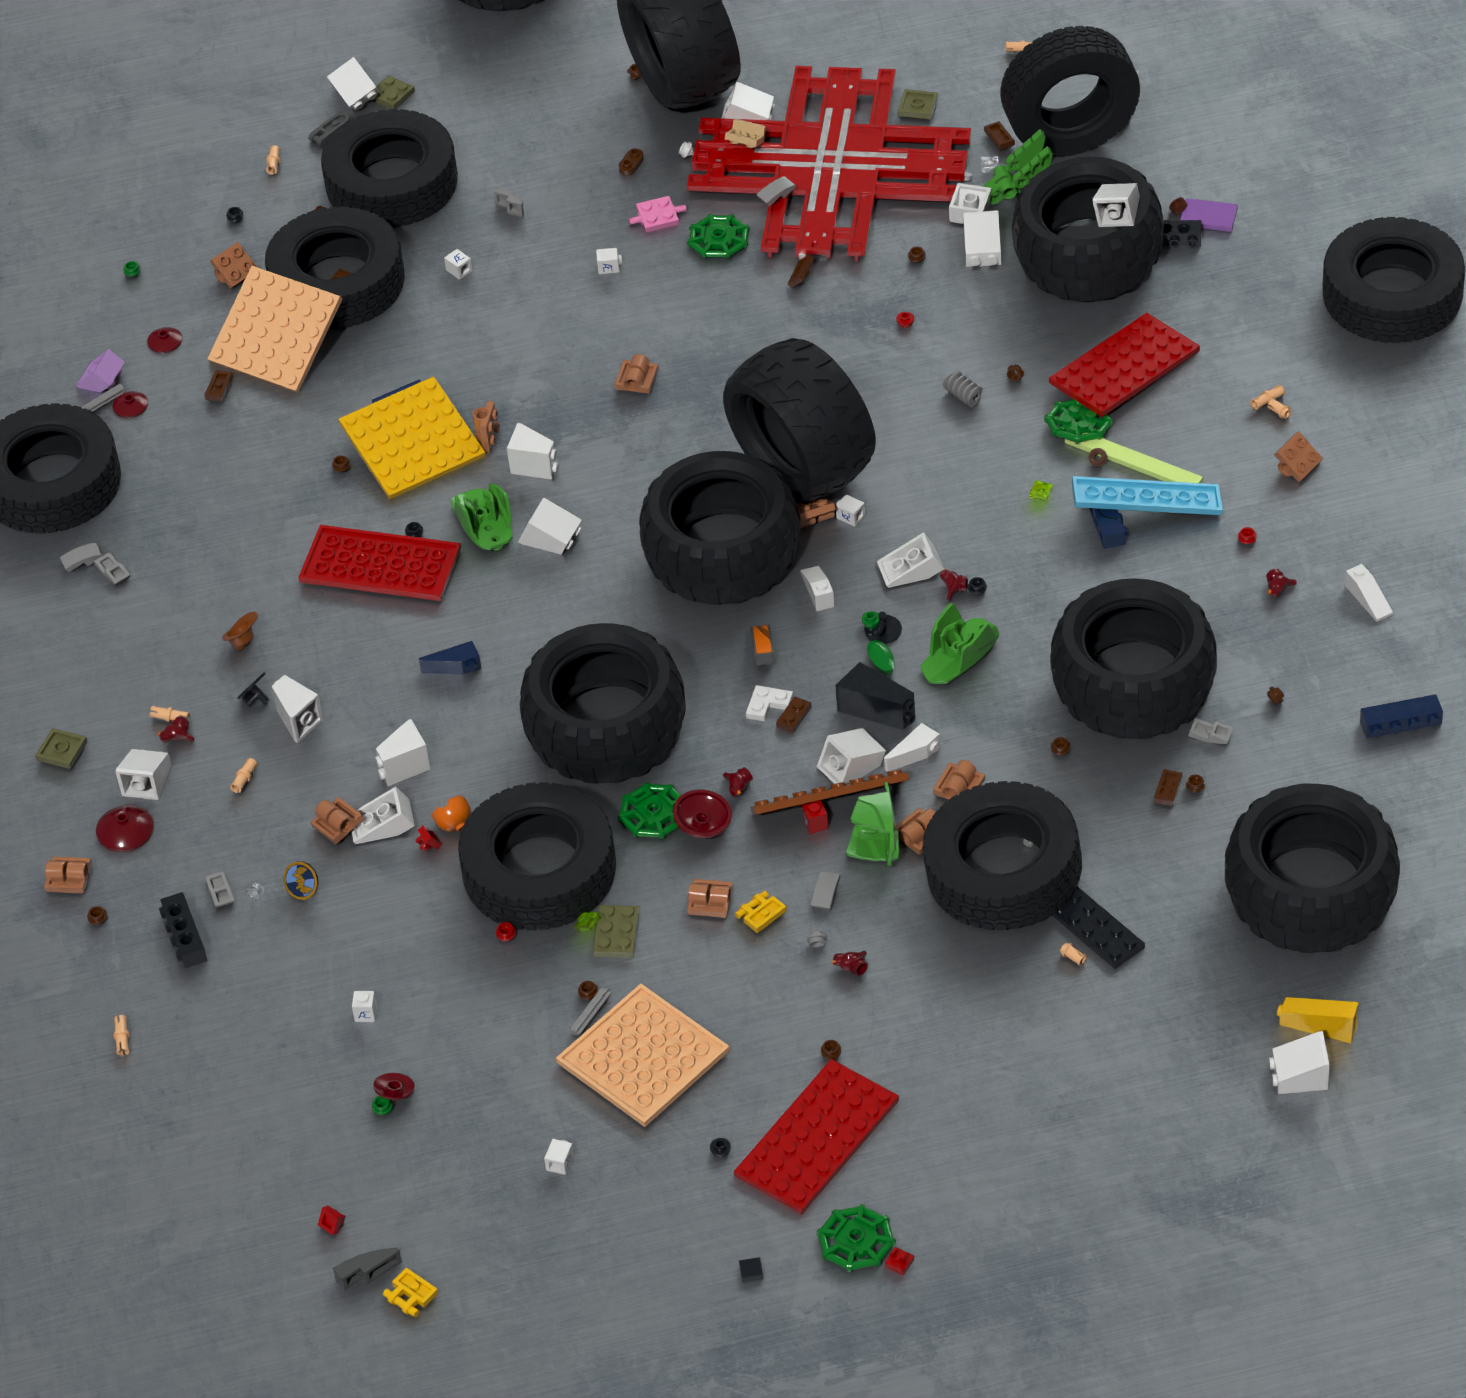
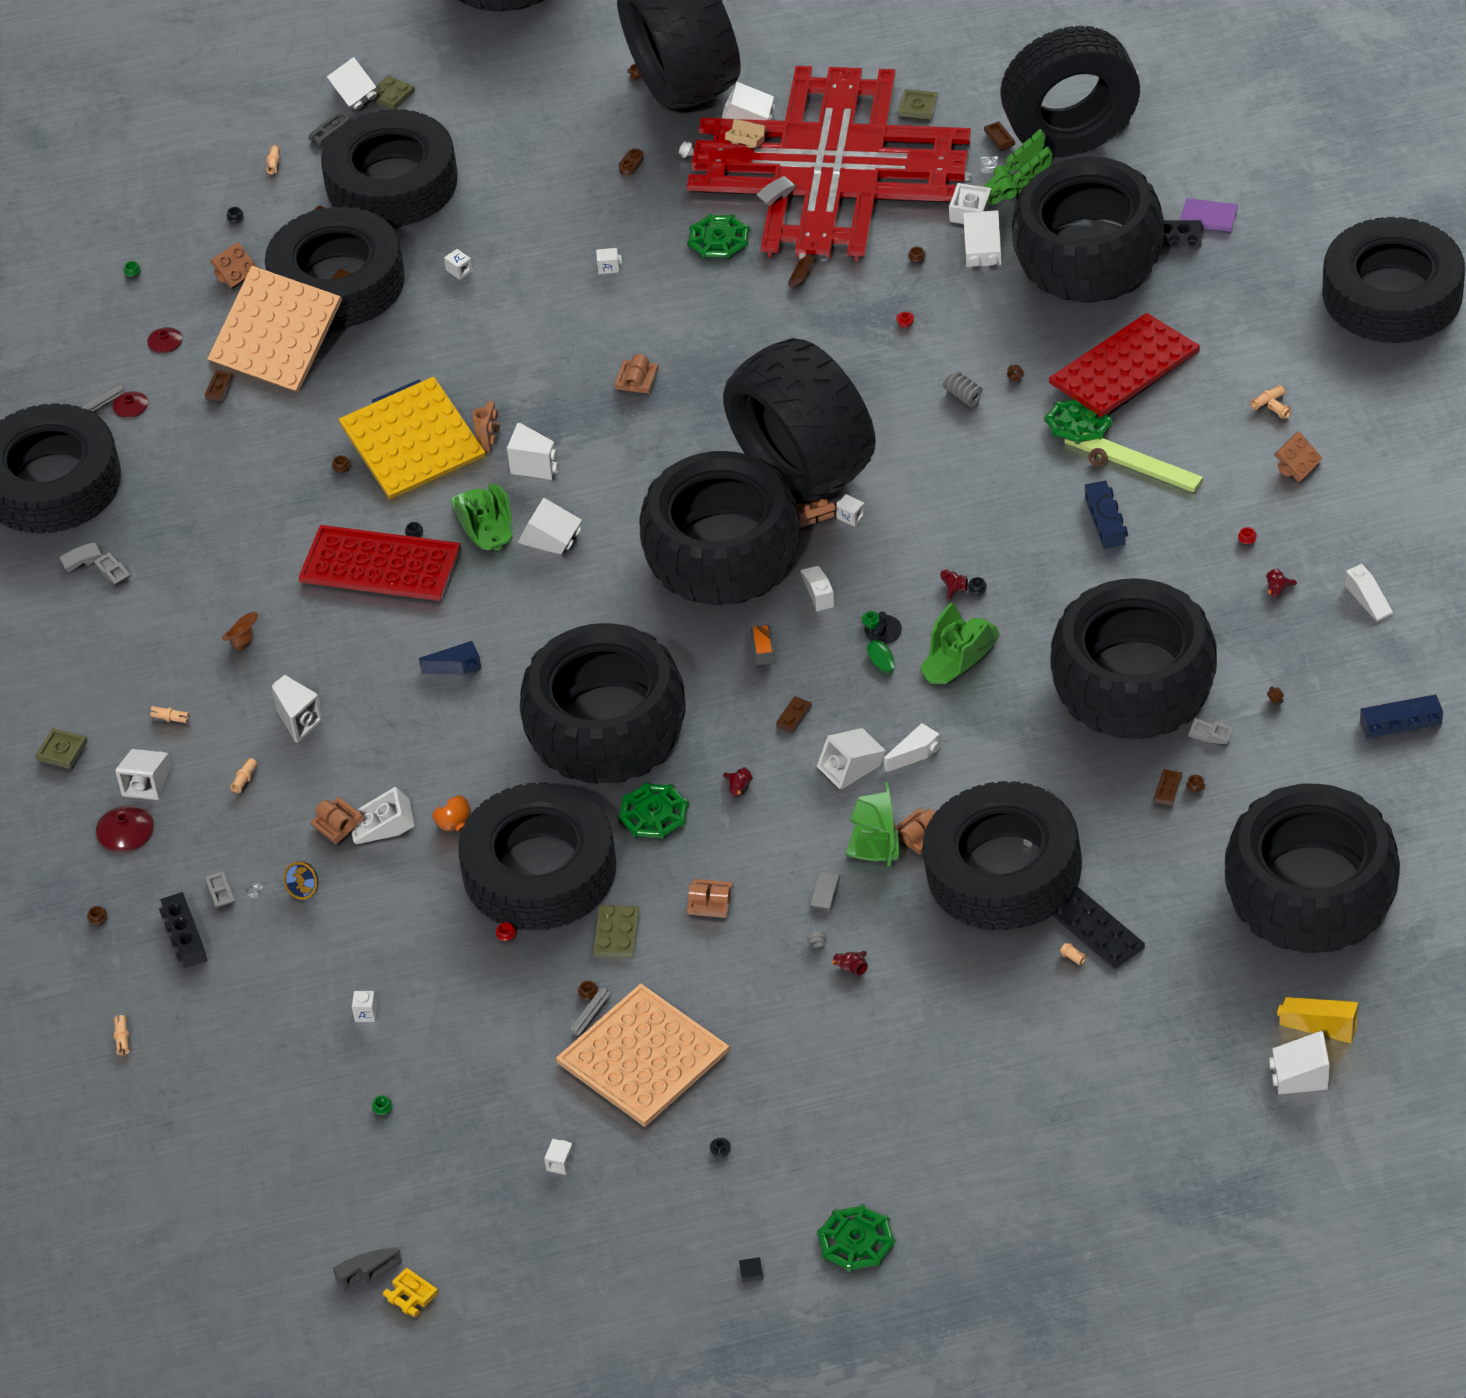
nougat plate [44,857,92,893] -> none
lavender slope [76,349,124,393] -> none
dark red animal [158,717,195,743] -> none
black shield [237,672,270,707] -> none
red tile [318,1205,346,1235] -> none
dark red dish [373,1073,415,1100] -> none
white slope [375,719,430,786] -> none
red tile [416,825,442,852] -> none
light grey slope [494,188,524,217] -> none
clear neon green plate [574,912,601,933] -> none
bright pink plate [628,196,687,233] -> none
dark red dish [673,789,732,838] -> none
yellow plate [734,890,787,934] -> none
red plate [734,1059,899,1214] -> none
white plate [746,685,793,721] -> none
dark orange plate [750,769,909,814] -> none
red brick [802,800,828,834] -> none
reddish brown plate [821,1040,841,1059] -> none
black slope [835,662,916,730] -> none
white slope [877,532,944,588] -> none
red tile [885,1247,914,1276] -> none
nougat plate [933,760,985,800] -> none
light nougat pin [1006,40,1033,52] -> none
clear neon green plate [1029,480,1053,502] -> none
reddish brown plate [1051,737,1070,755] -> none
medium azure plate [1071,476,1223,515] -> none
white slope [1093,183,1140,227] -> none
copper tile [1169,197,1187,214] -> none

